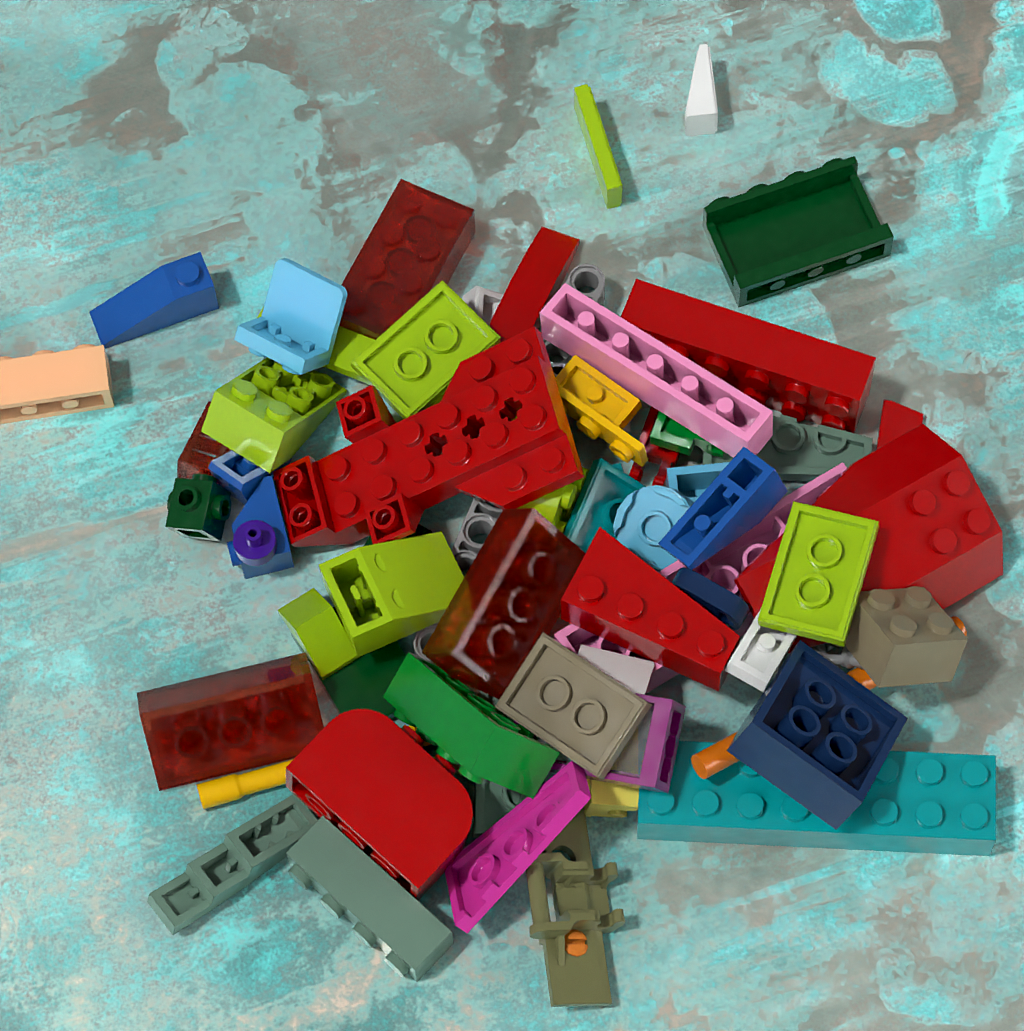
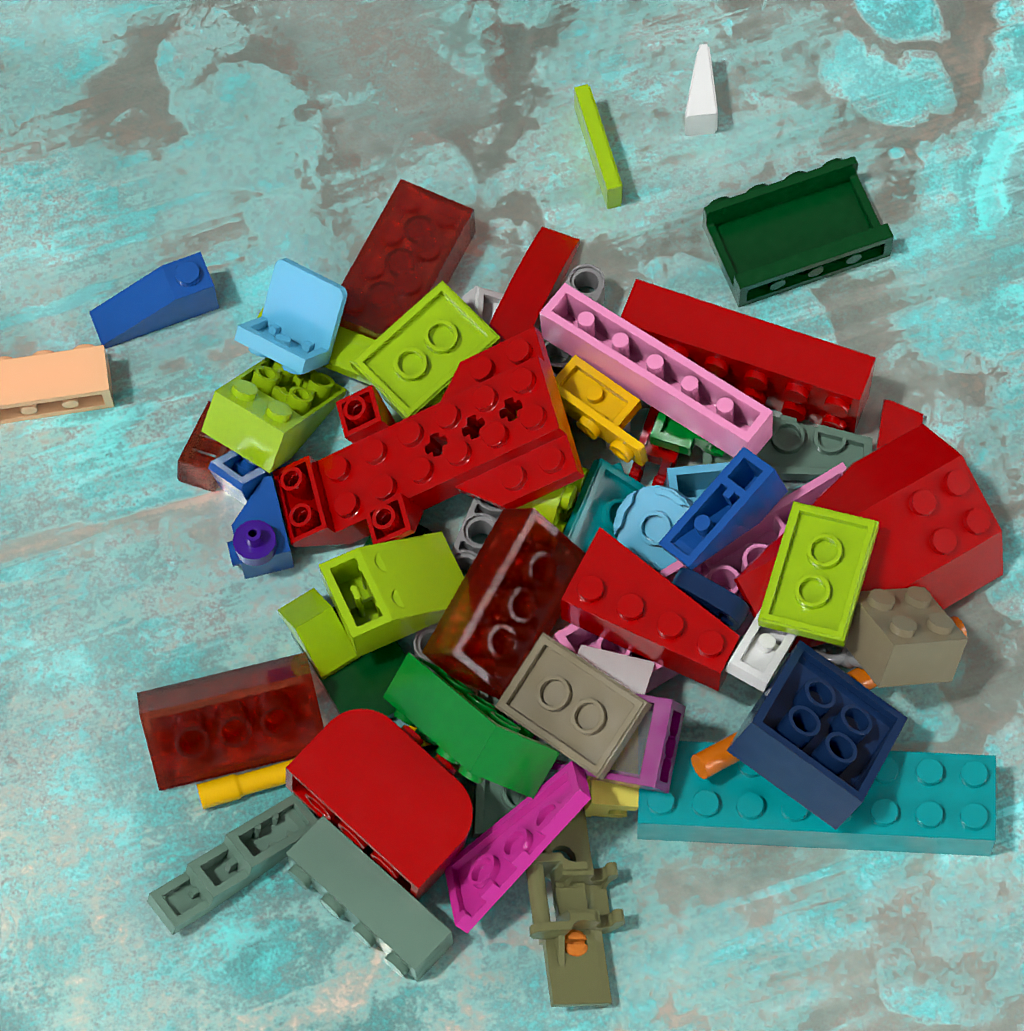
dark green brick [165,473,232,541] -> none

